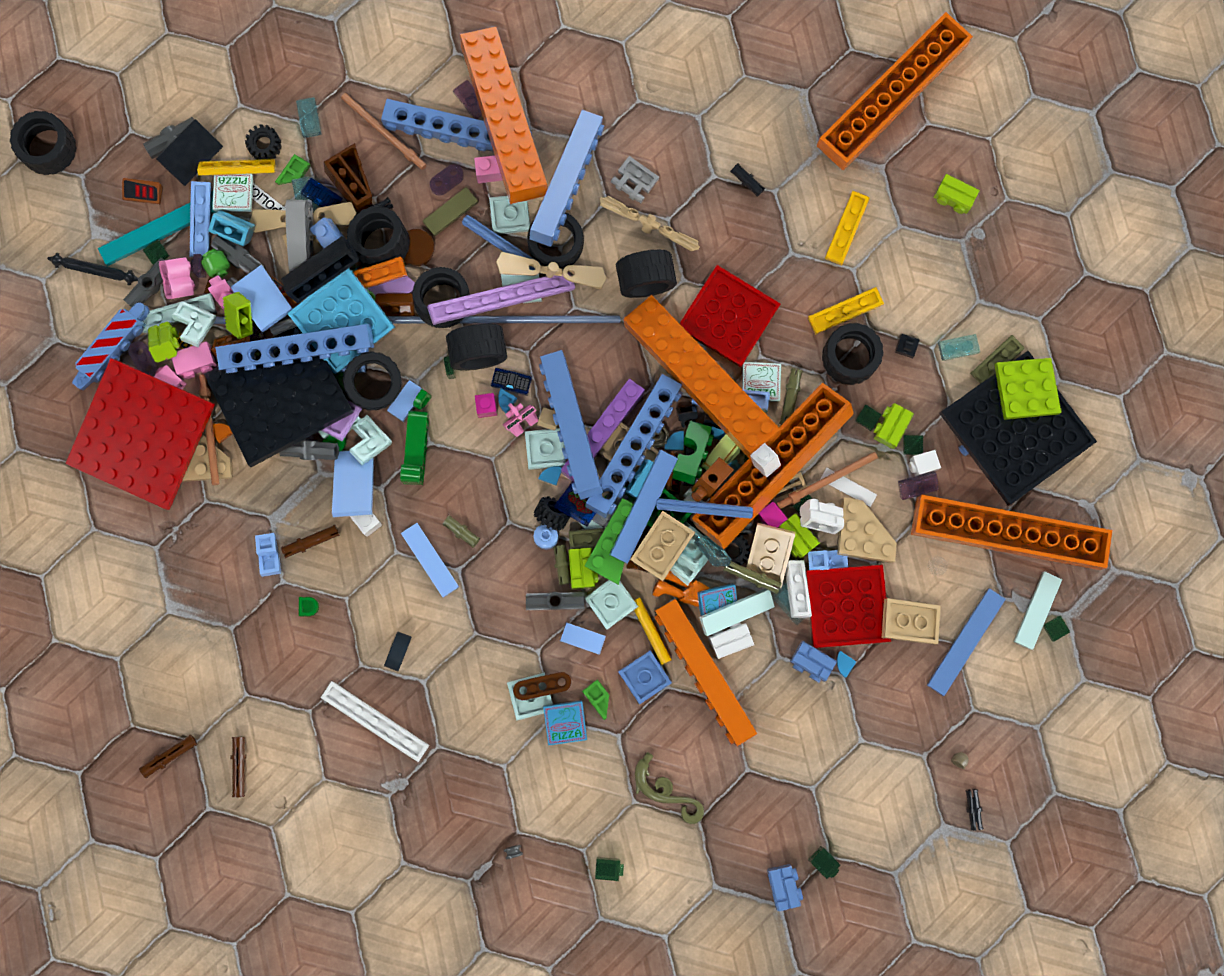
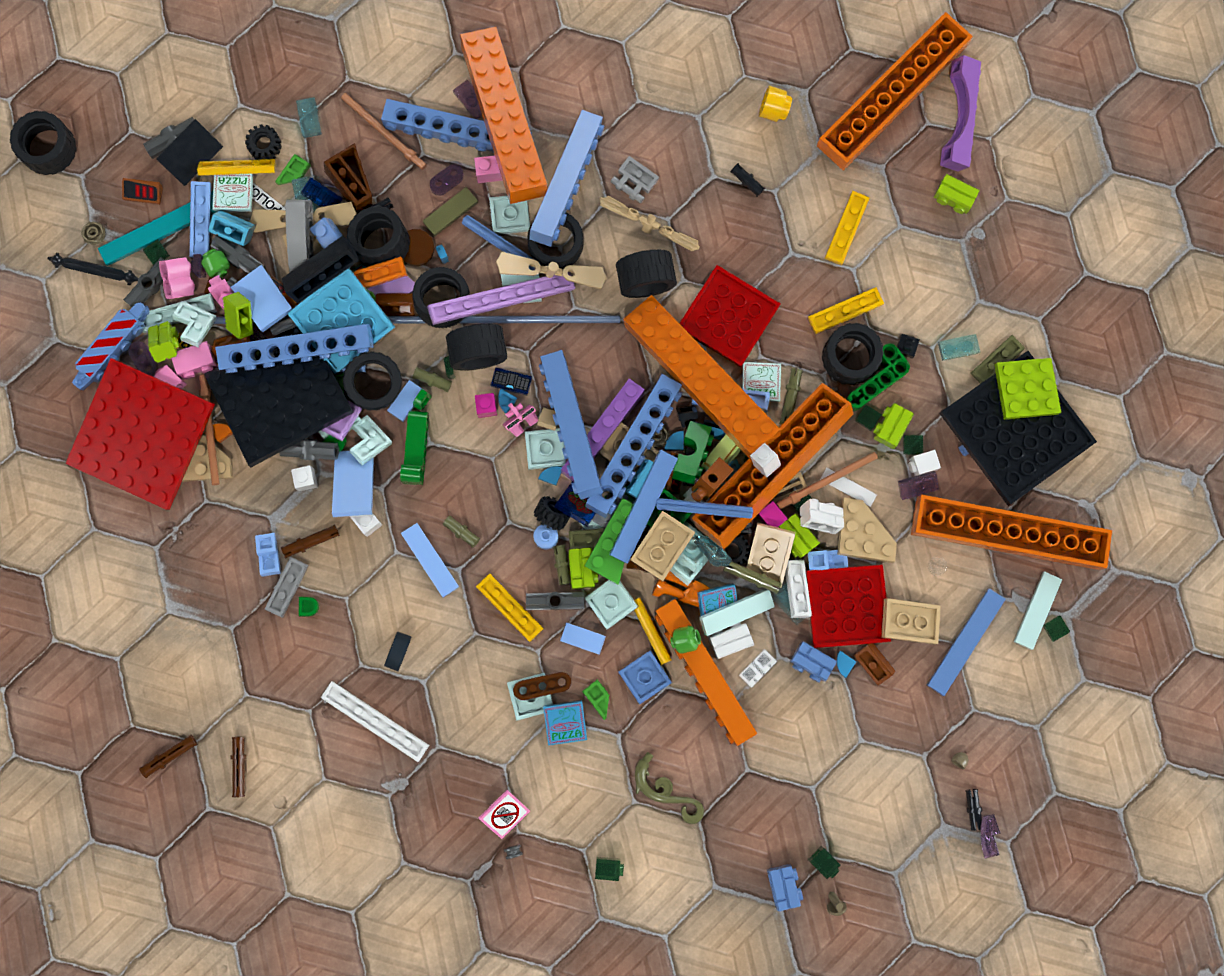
none -> dark tan plate [81,222,106,245]
none -> light grey tile [265,557,309,618]
none -> white brick [291,466,318,492]
none -> olive pin [412,367,452,392]
none -> dark azure tile [435,244,449,264]
none -> yellow tile [476,573,543,642]
none -> piece [479,790,530,839]
none -> bright green head [670,626,701,654]
none -> white sticker [739,649,777,688]
none -> yellow piece [759,85,792,122]
none -> dark tan plate [827,892,847,916]
none -> green beam [846,344,910,412]
none -> dark orange slope [854,643,895,686]
none -> medium lavender arch [940,55,981,172]
none -> clear purple slope [981,814,1001,859]

